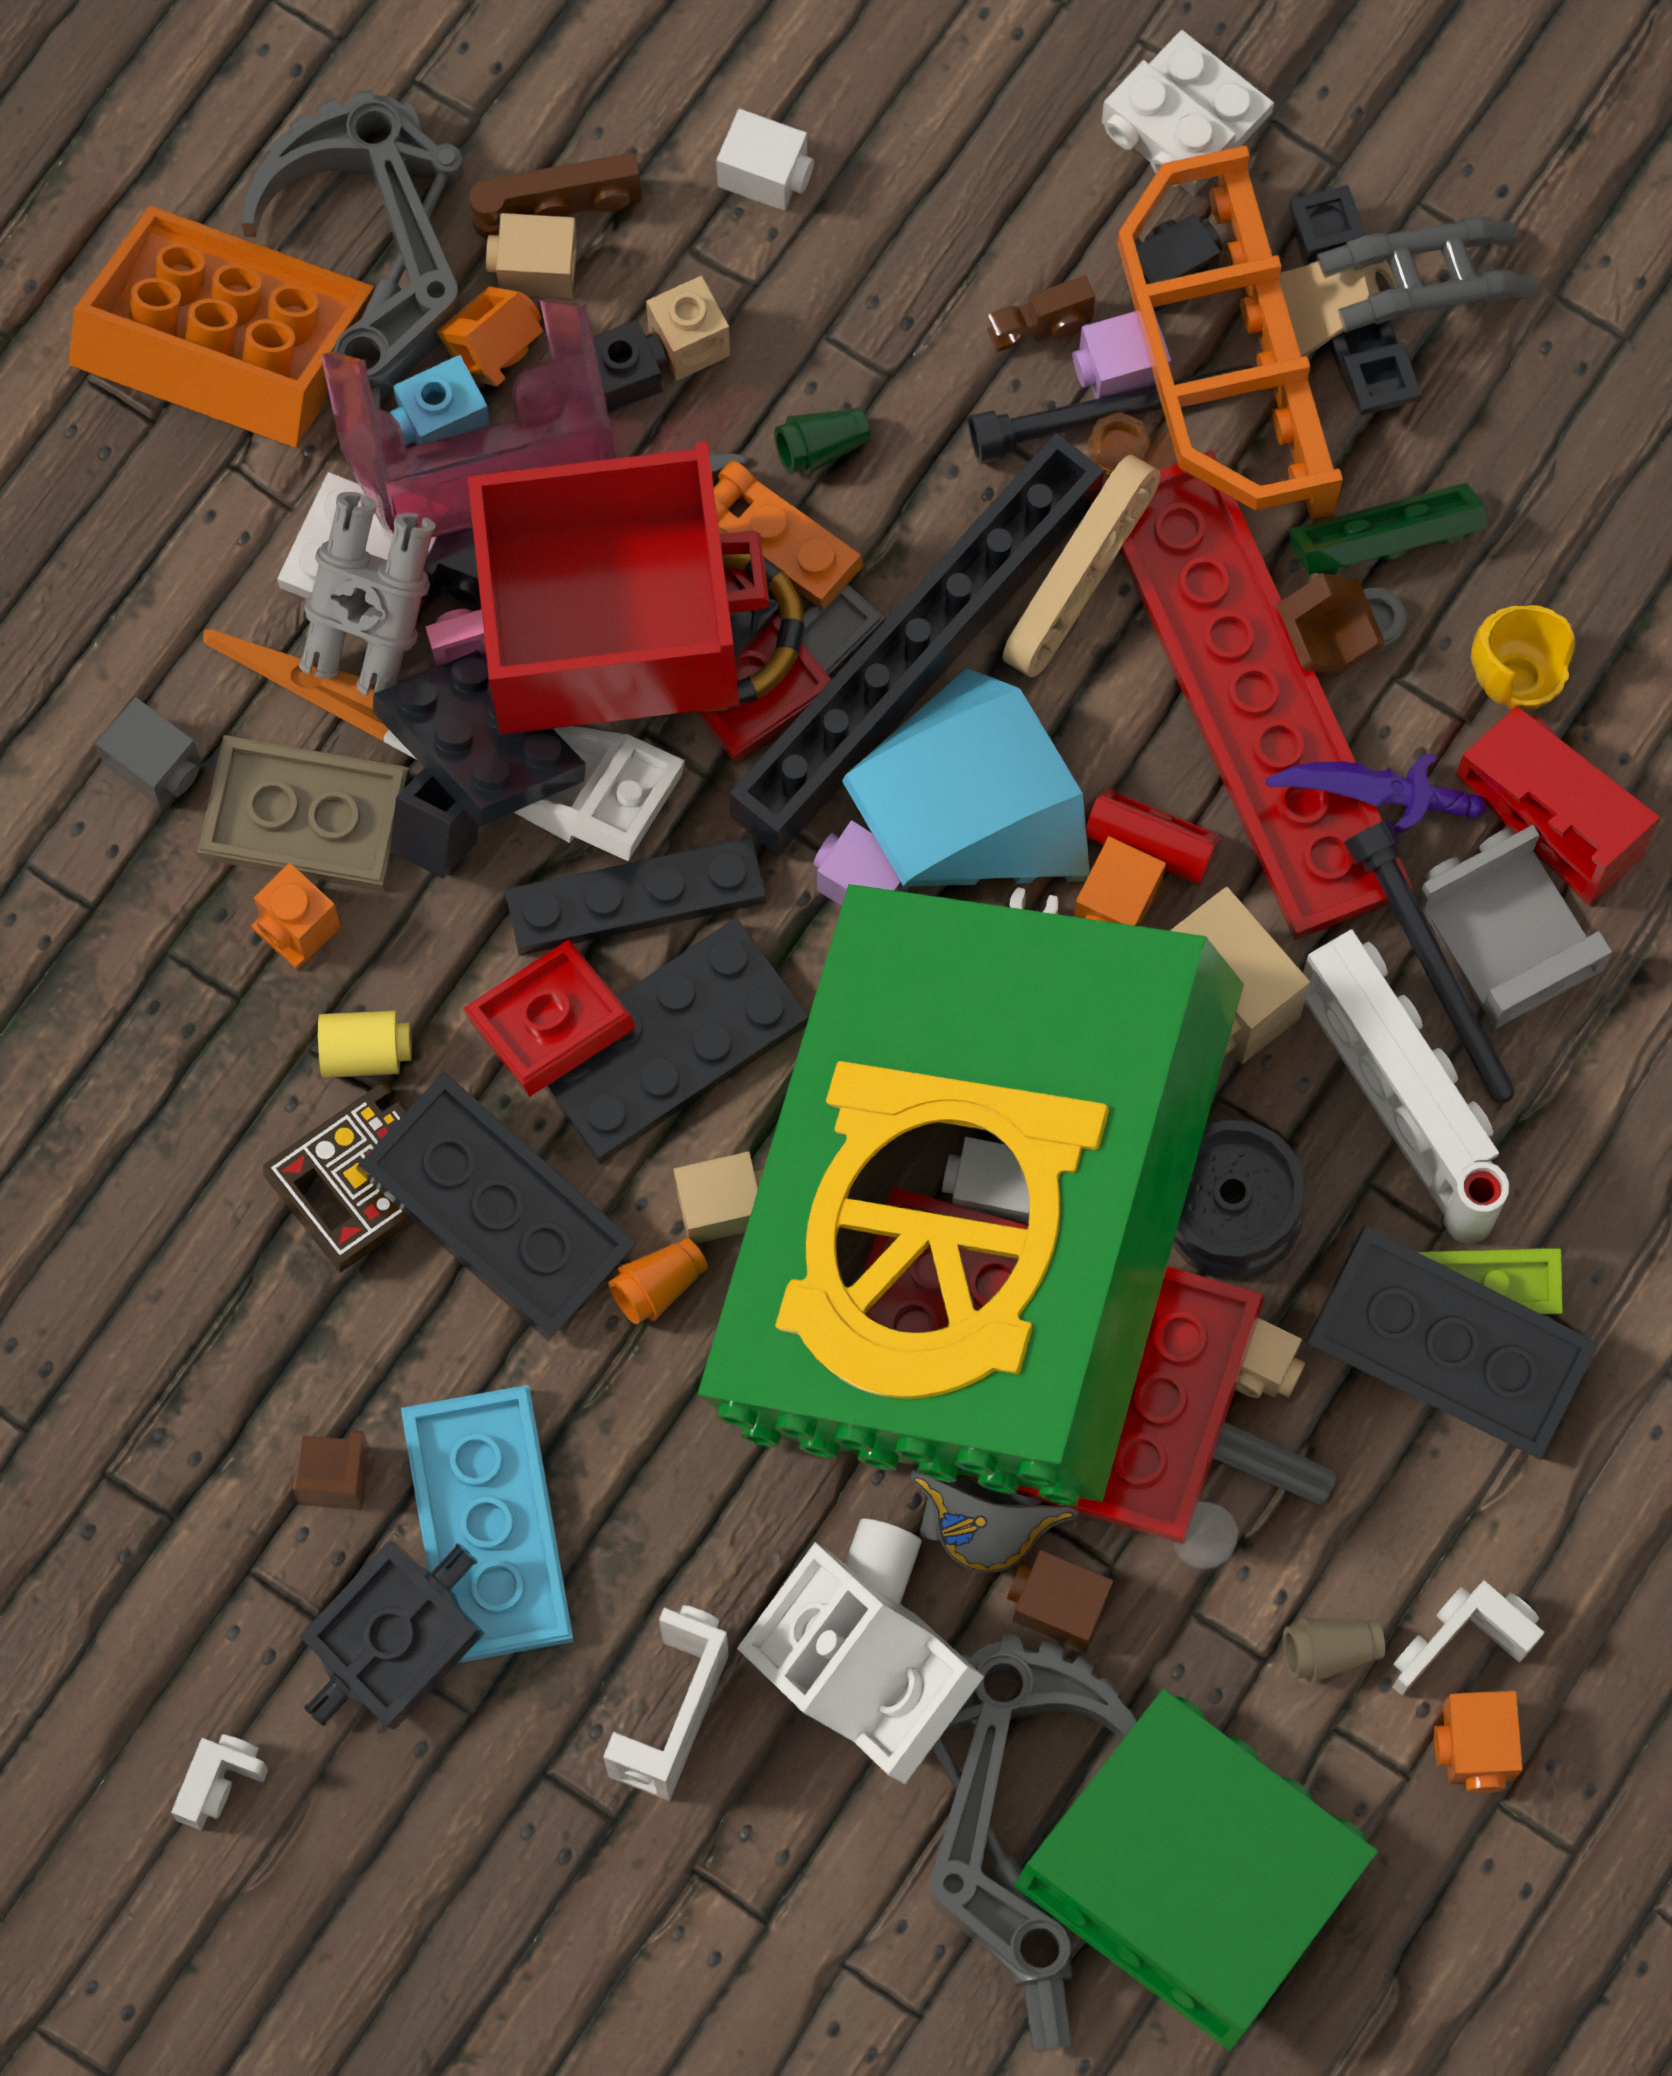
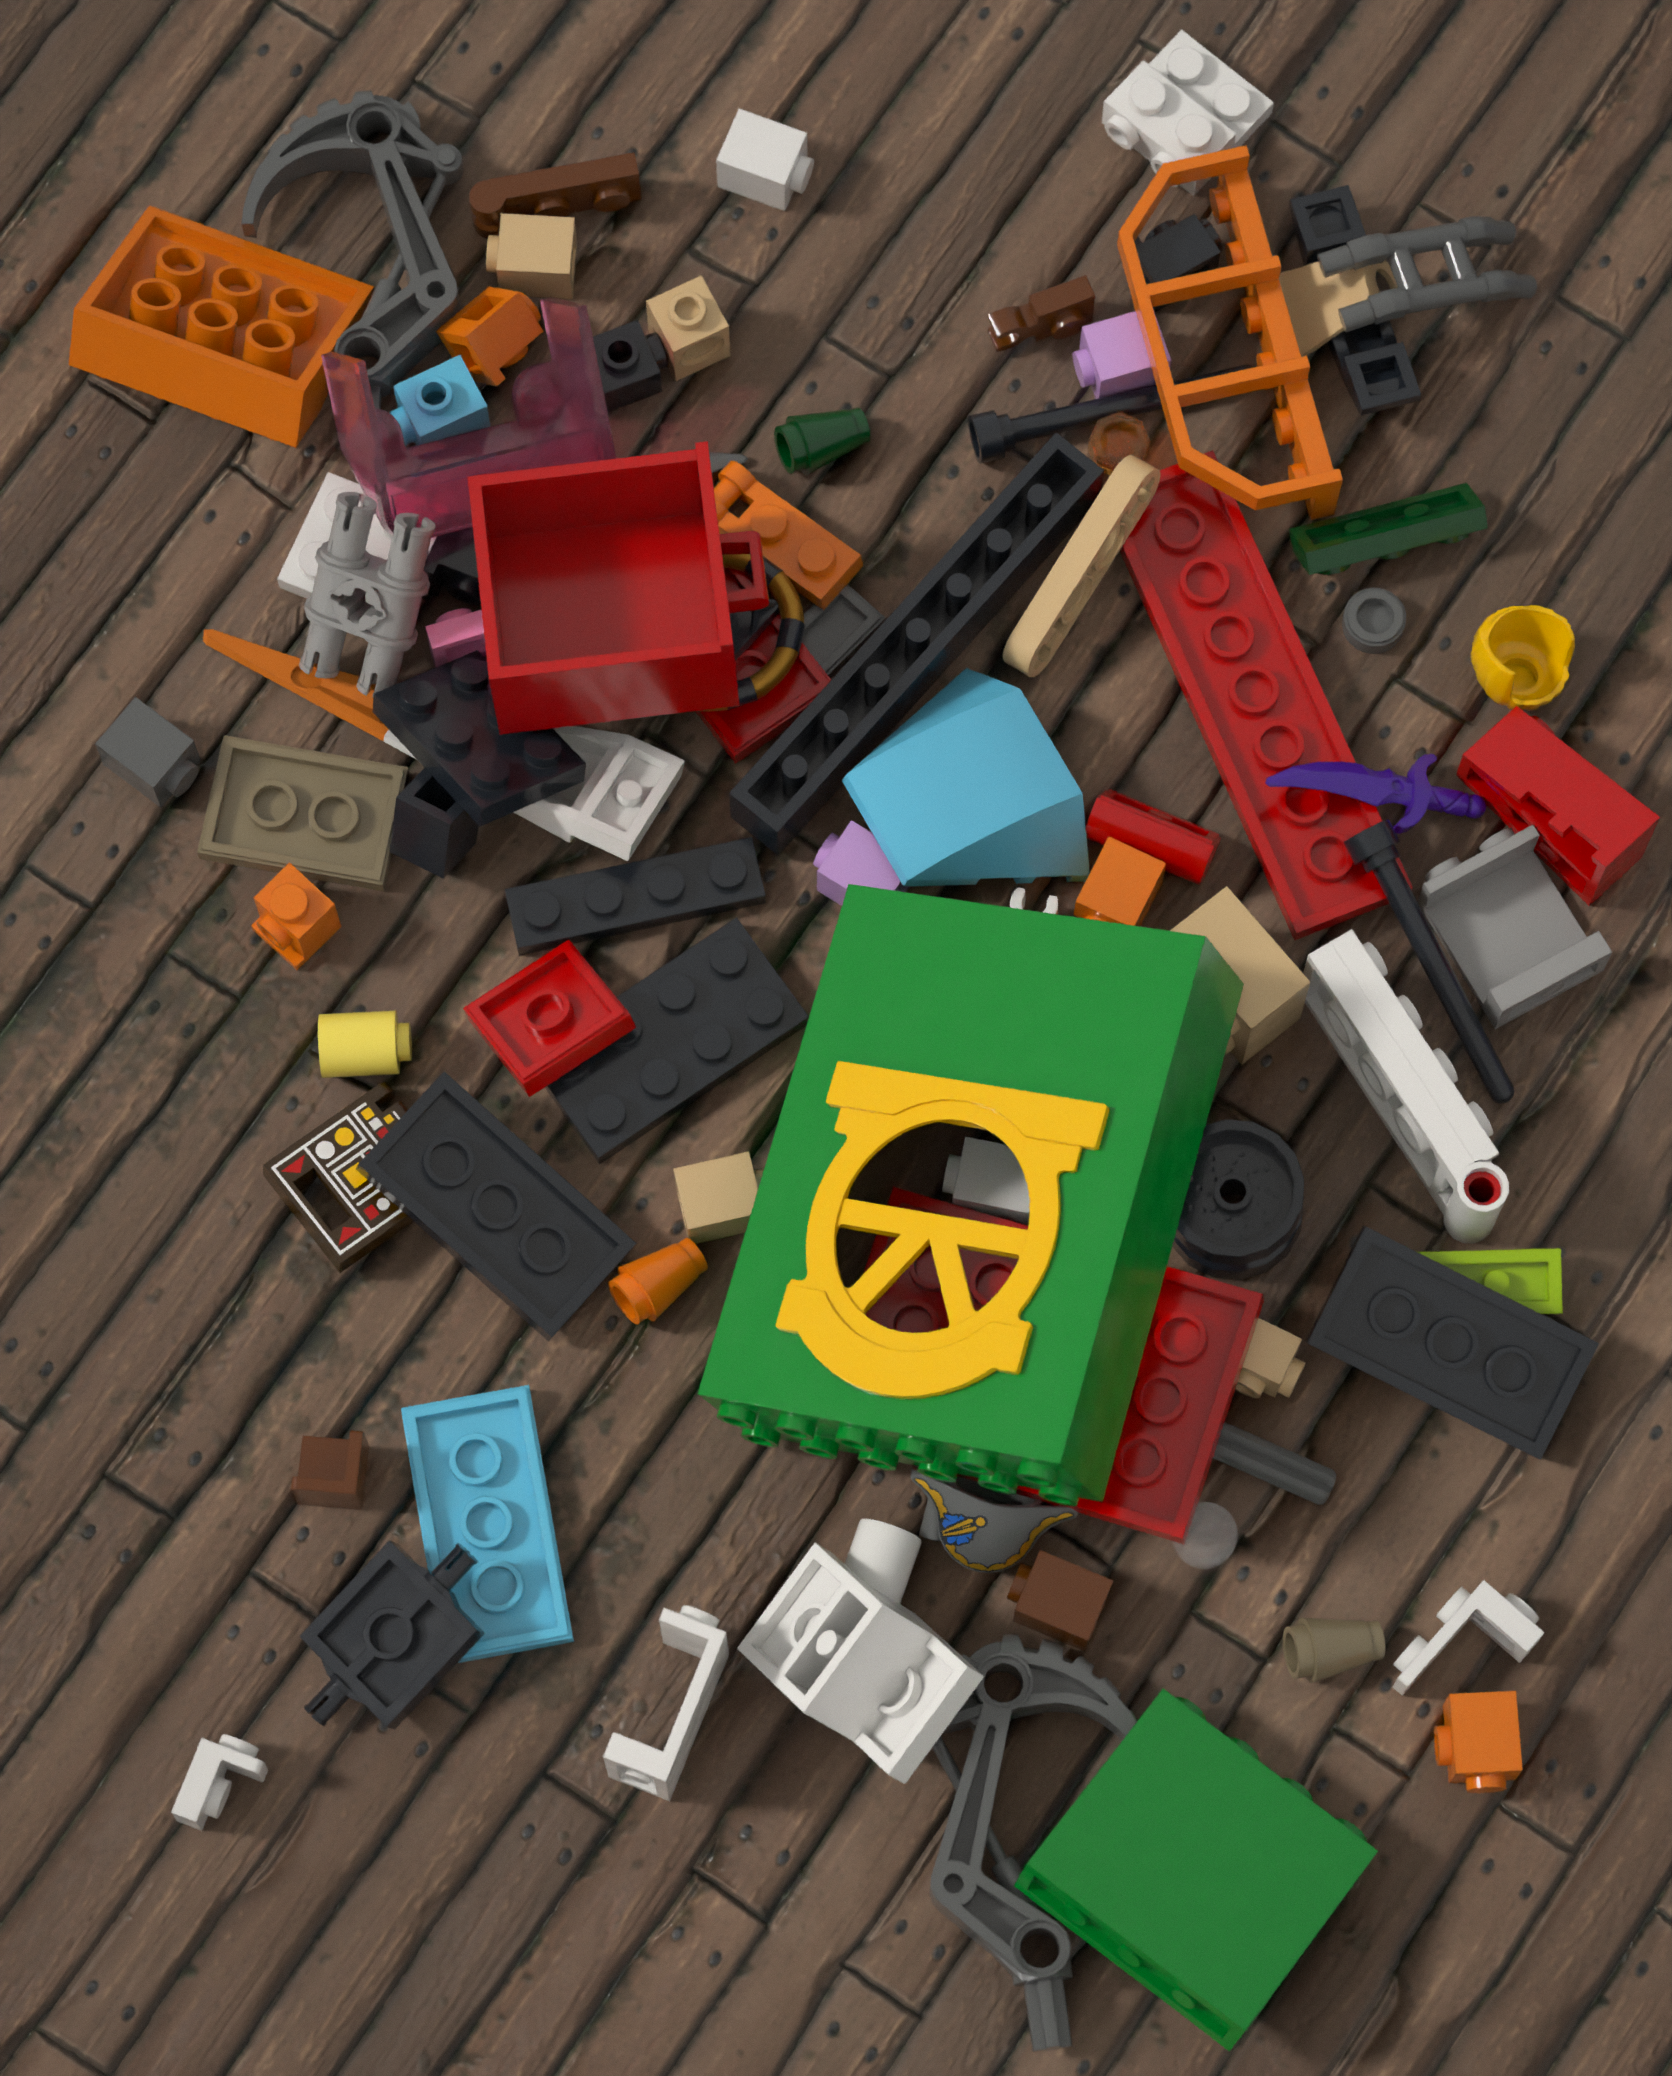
reddish brown panel [1276,573,1384,675] -> none

